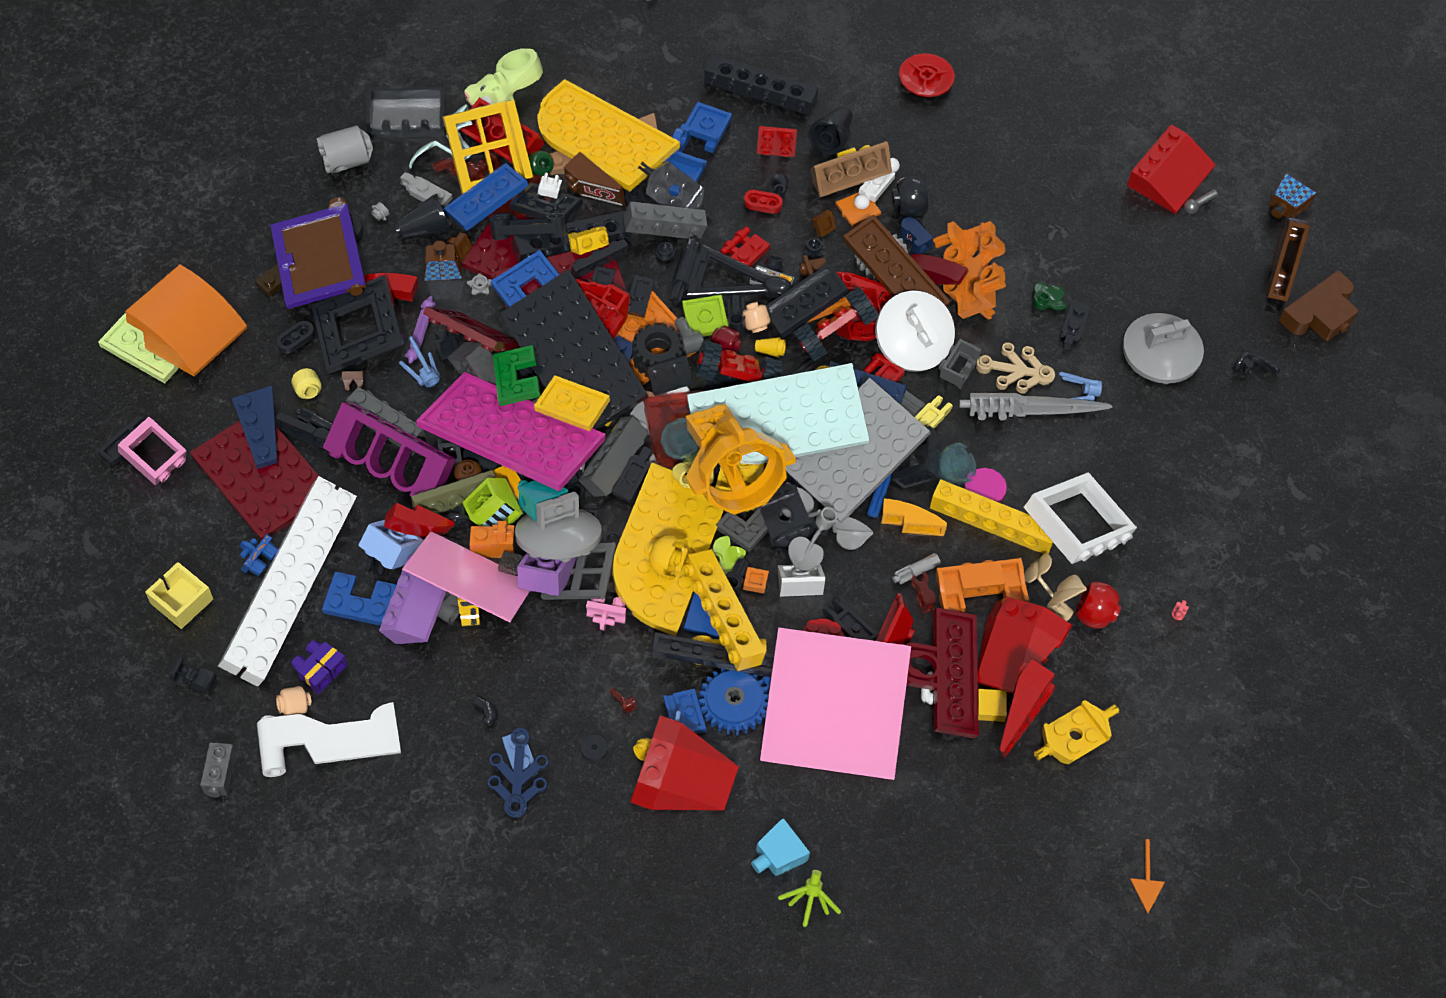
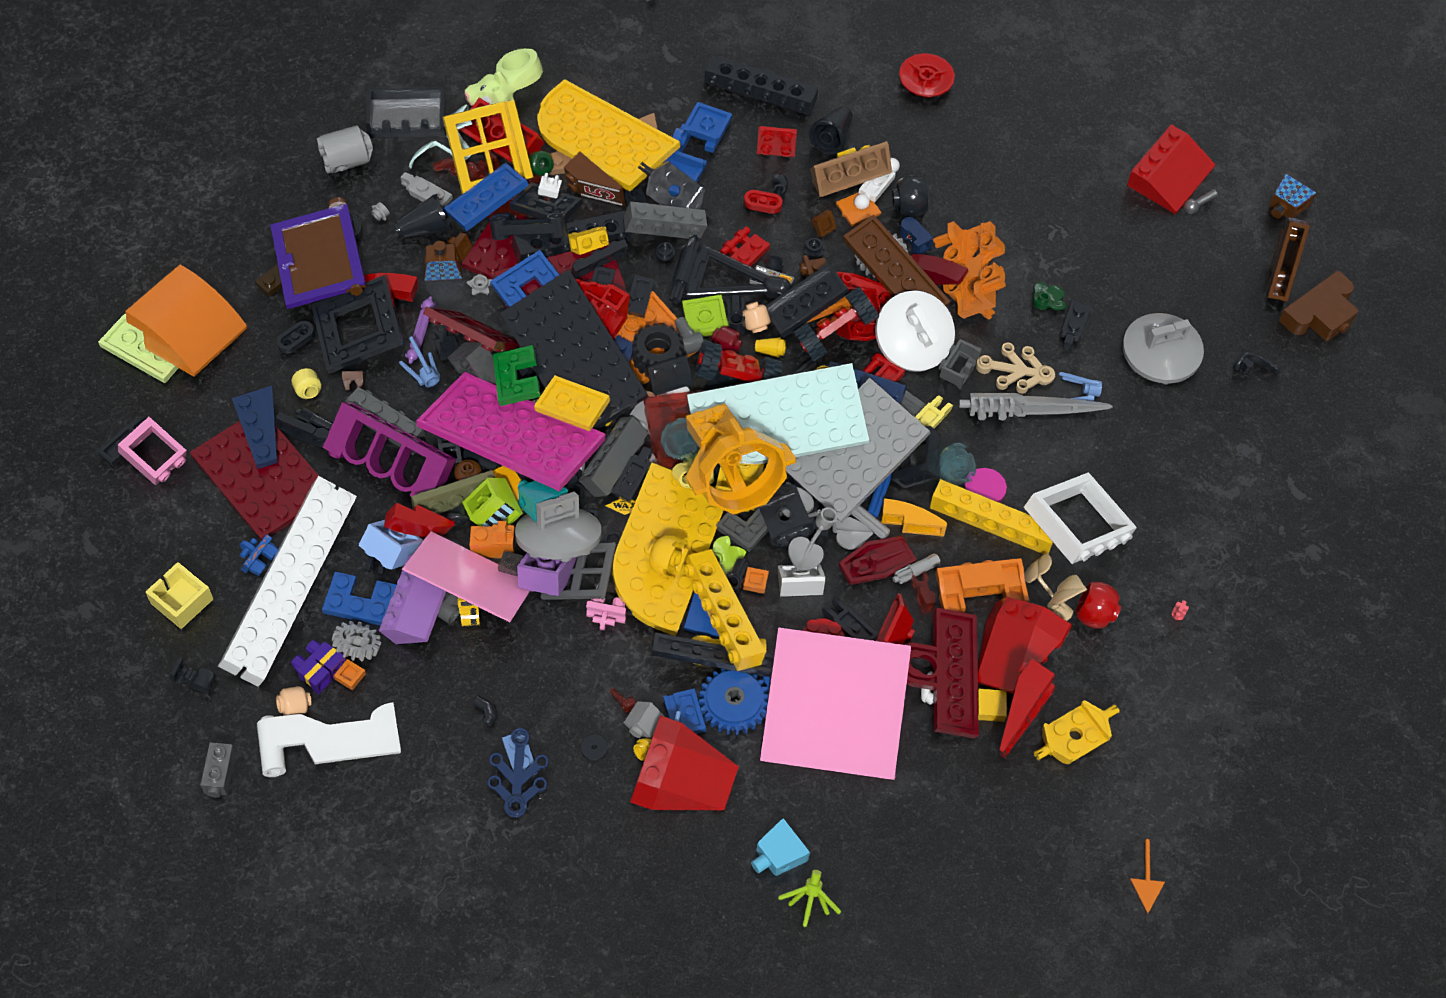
none -> light grey gear [332,621,381,661]
none -> orange plate [334,659,366,690]
none -> yellow sticker [605,499,636,515]
none -> light grey brick [624,701,665,738]
none -> dark red piece [838,536,917,585]
none -> light grey axle [851,505,890,539]

